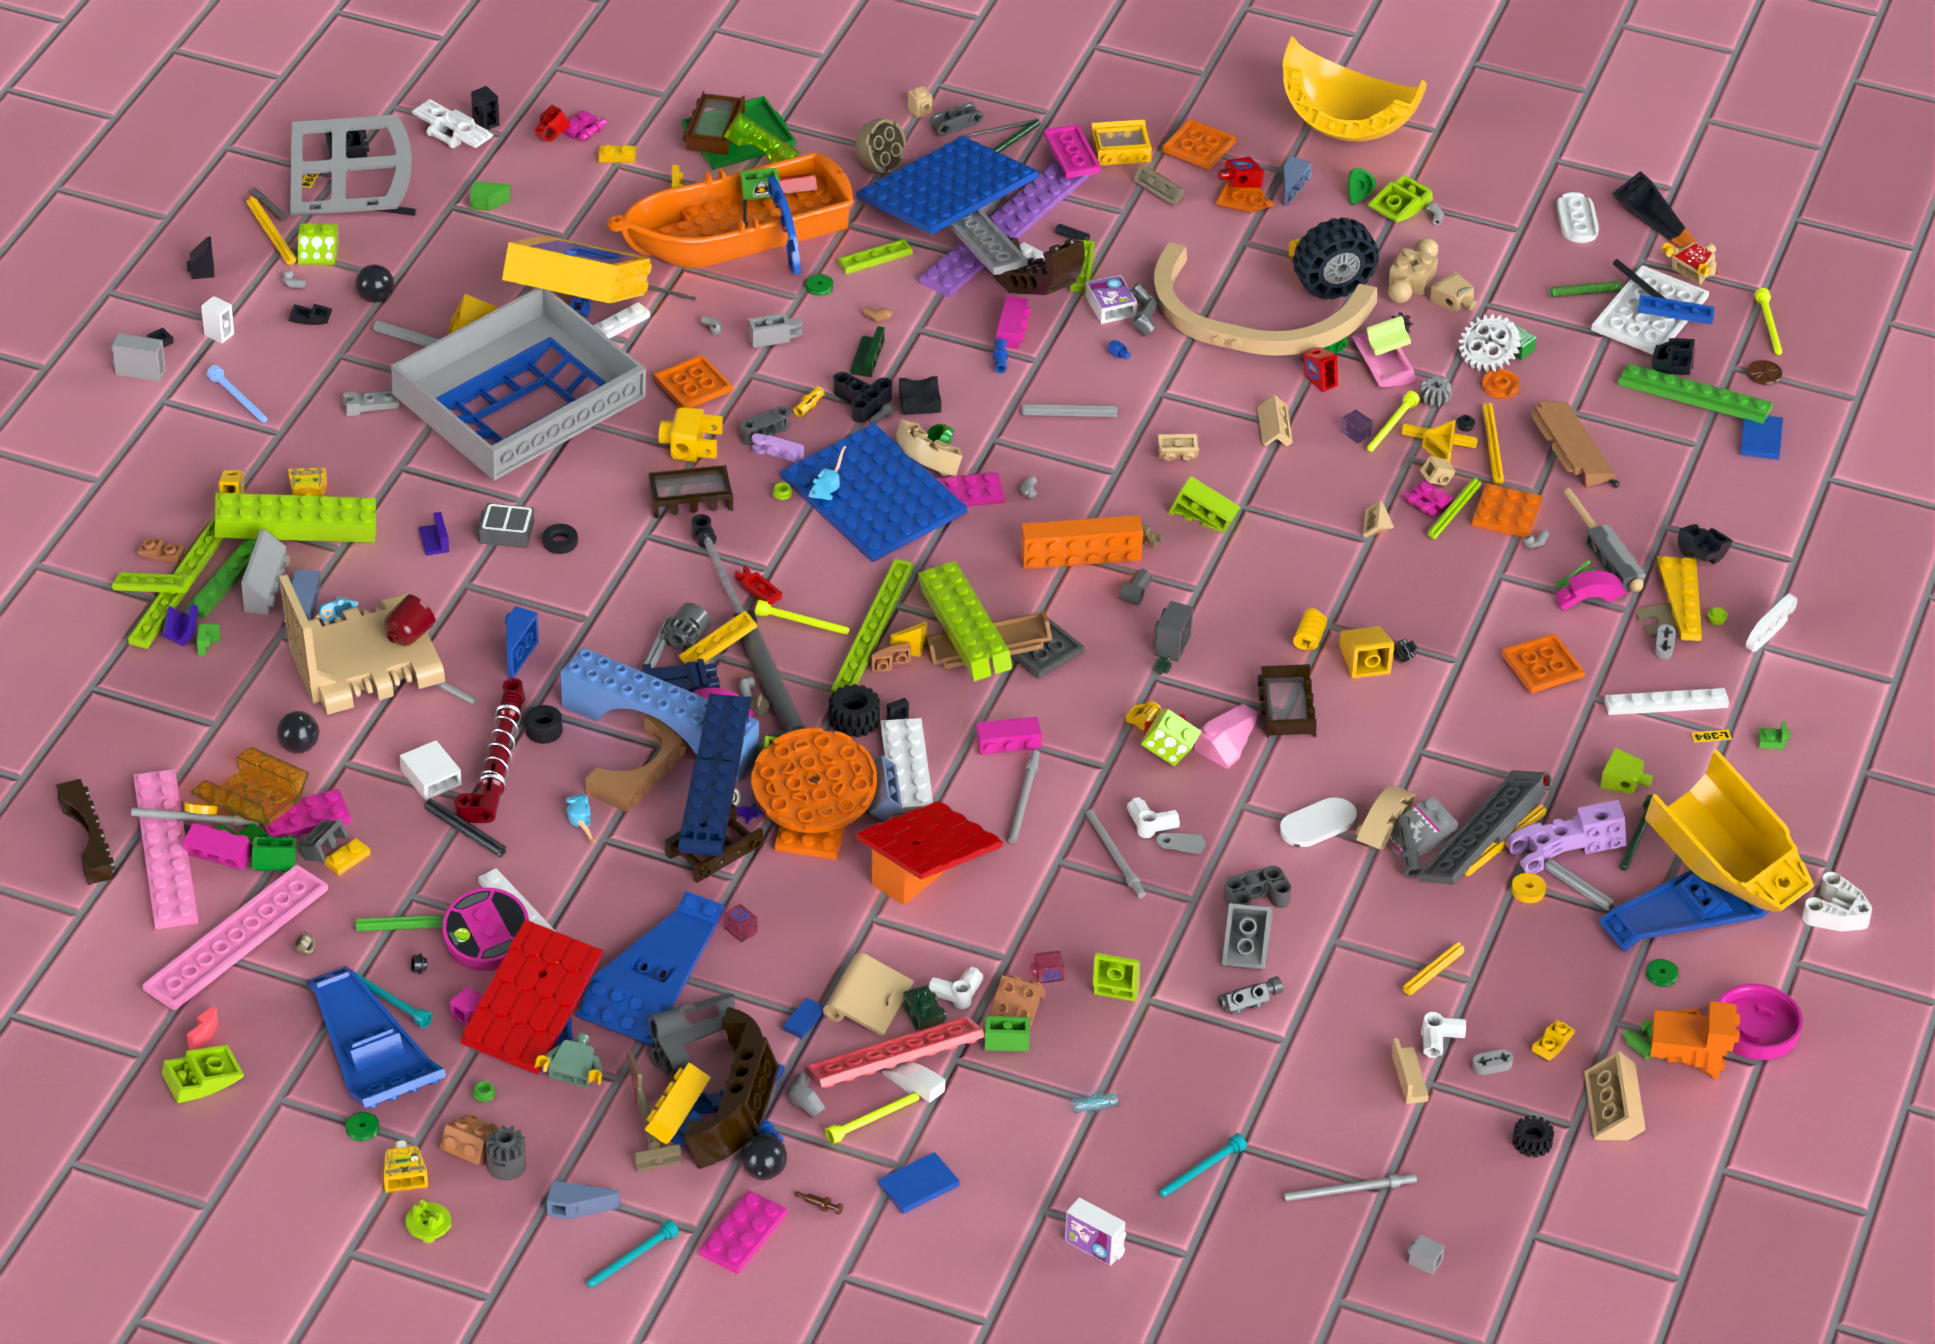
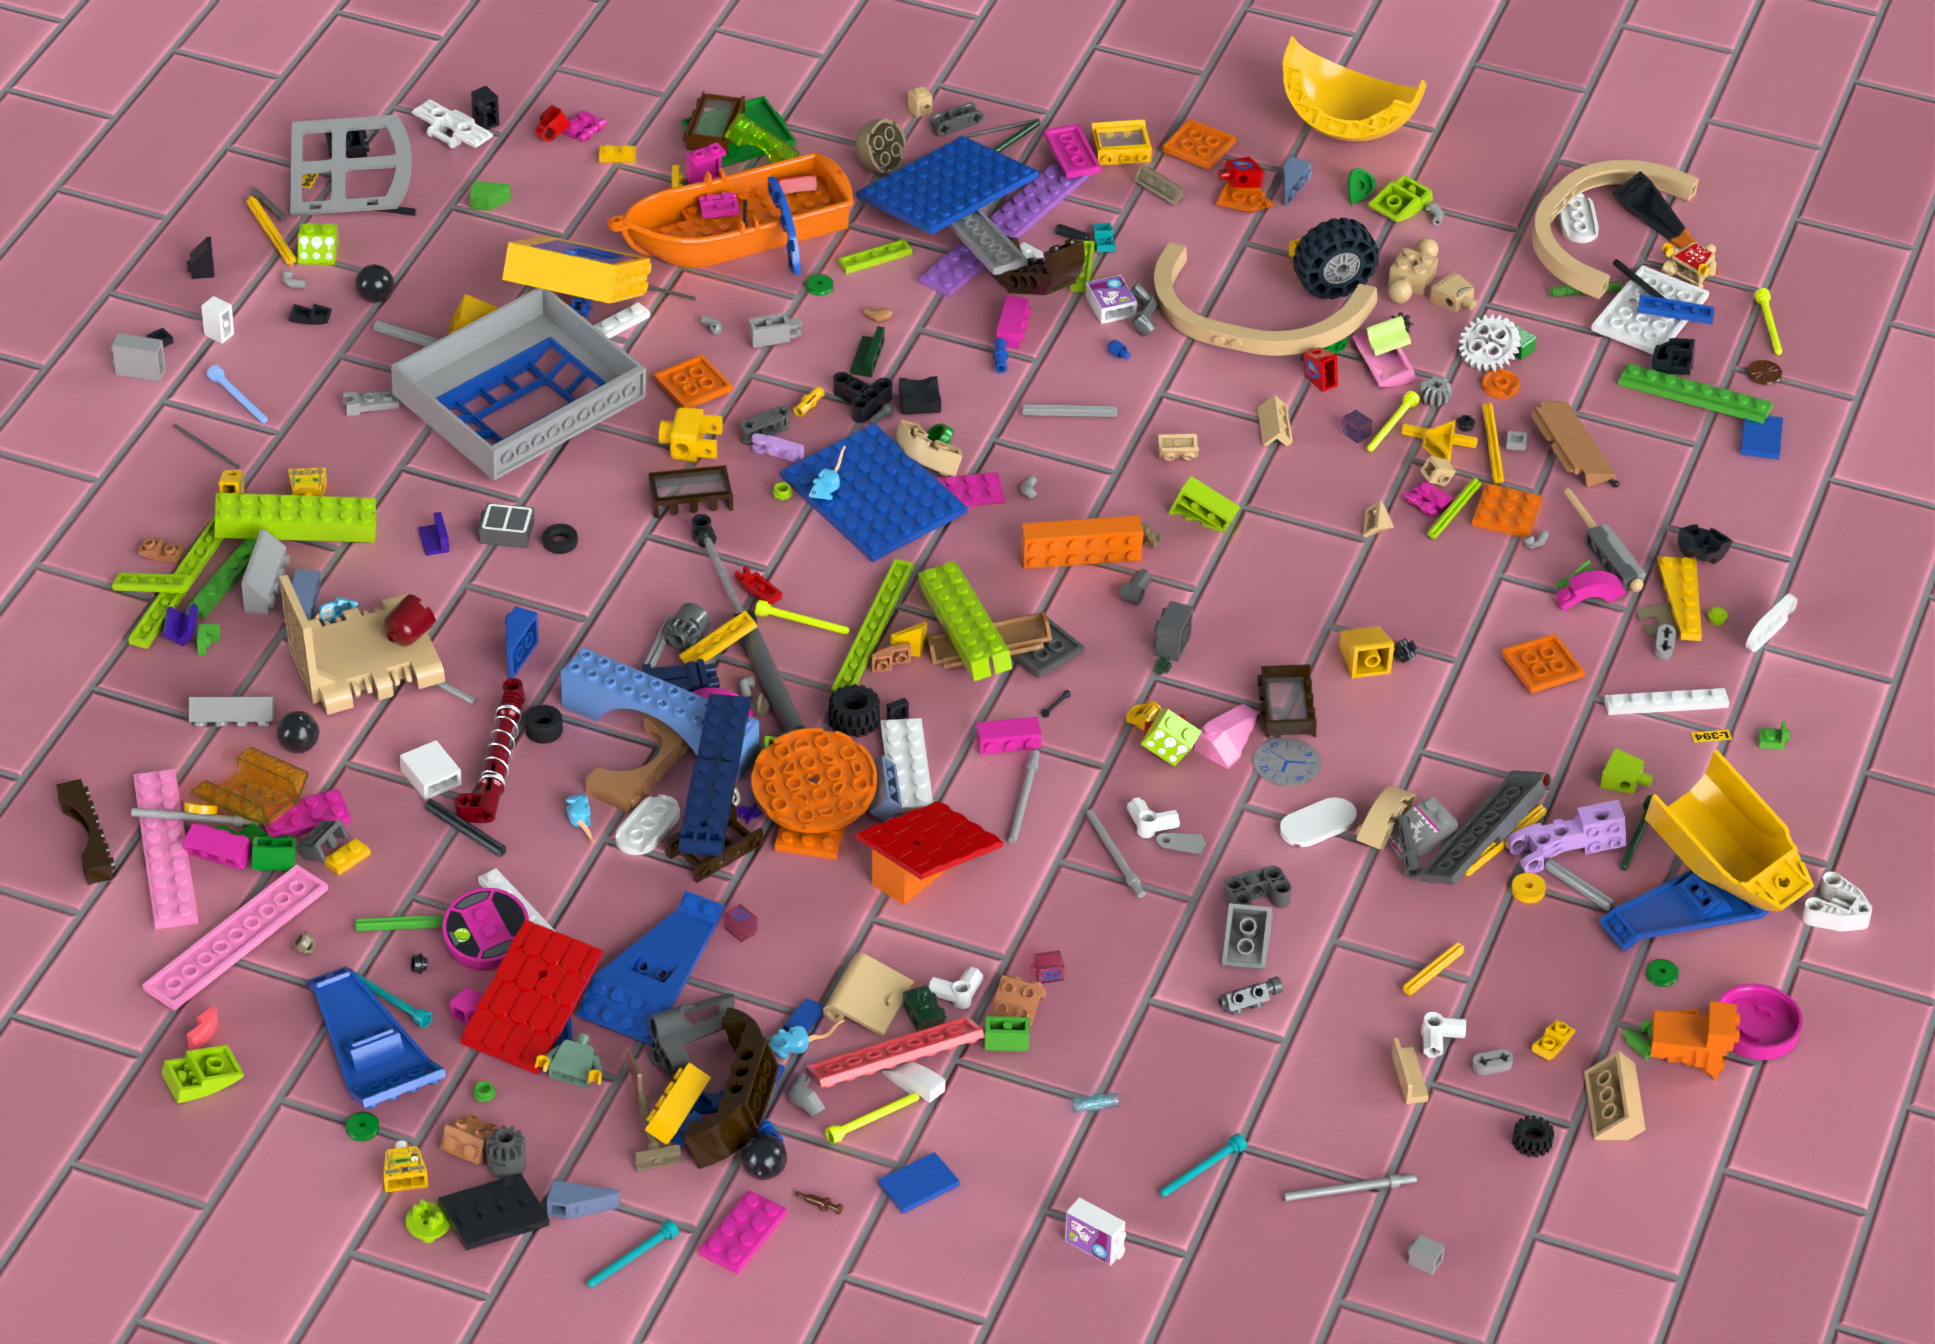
bright green brick [740,167,780,200] -> none
lime slope [1093,953,1140,1001] -> none
yellow piece [1293,608,1328,650] -> none
none -> dark grey piece [173,424,240,469]
none -> light grey slope [189,697,276,726]
none -> black plate [438,1173,550,1251]
none -> white tile [616,795,680,855]
none -> dark pink panel [686,143,726,185]
none -> dark pink plate [698,191,740,219]
none -> medium azure animal [767,1020,845,1059]
none -> black hinge [1041,690,1071,718]
none -> teal slope [1092,223,1116,253]
none -> flat silver sticker [1253,738,1321,786]
none -> light grey plate [1506,431,1527,451]
none -> tan arch [1532,160,1699,299]
none -> tan hinge [1661,260,1703,288]

